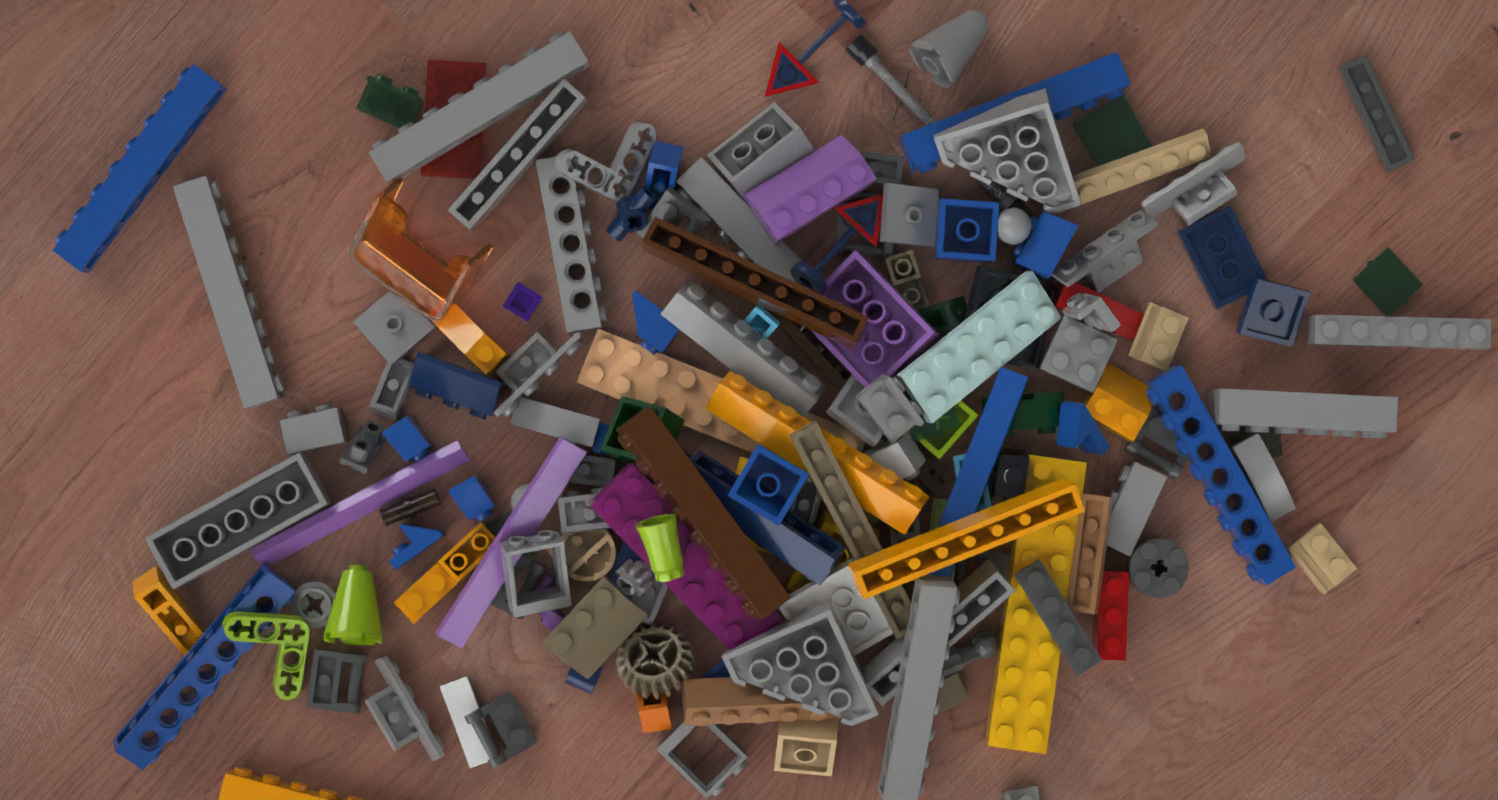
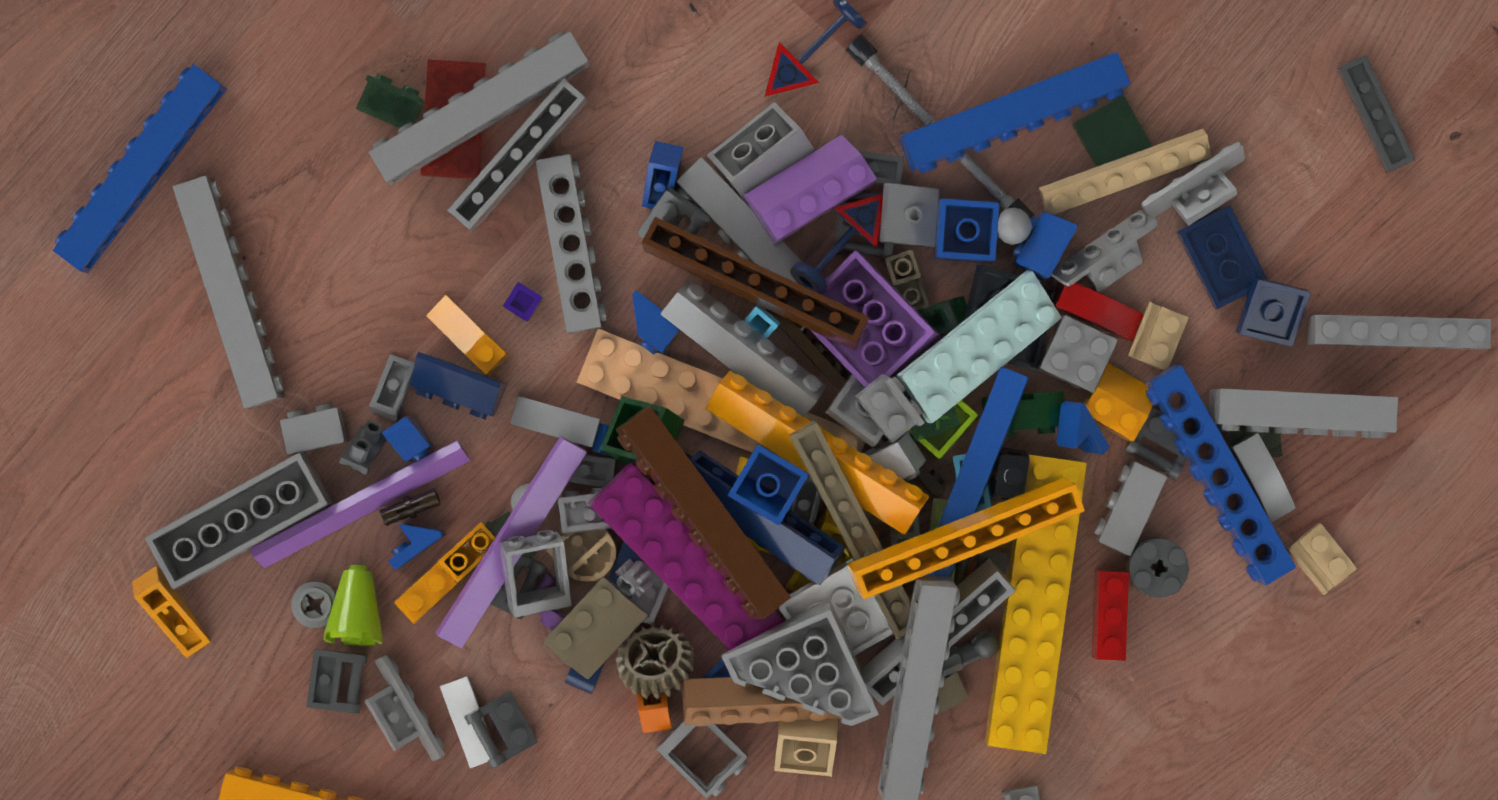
blue brick [112,562,296,770] -> none
lime beam [222,611,310,700] -> none
clear orange windscreen [349,177,493,321] -> none
light grey plate [353,284,436,366] -> none
blue slope [448,475,497,522] -> none
light grey bracket [493,332,583,417] -> none
light grey beam [555,121,657,201] -> none
dark blue axle [607,186,657,241] -> none
lime plant [636,514,685,582] -> none
light grey cone [910,10,989,88] -> none
light grey slope [934,88,1081,214] -> none
dark grey plate [1013,559,1102,676] -> none
light grey bracket [1062,293,1121,332] -> none
medium nougat plate [1067,493,1113,614] -> none
clear green piece [1352,247,1423,316] -> none

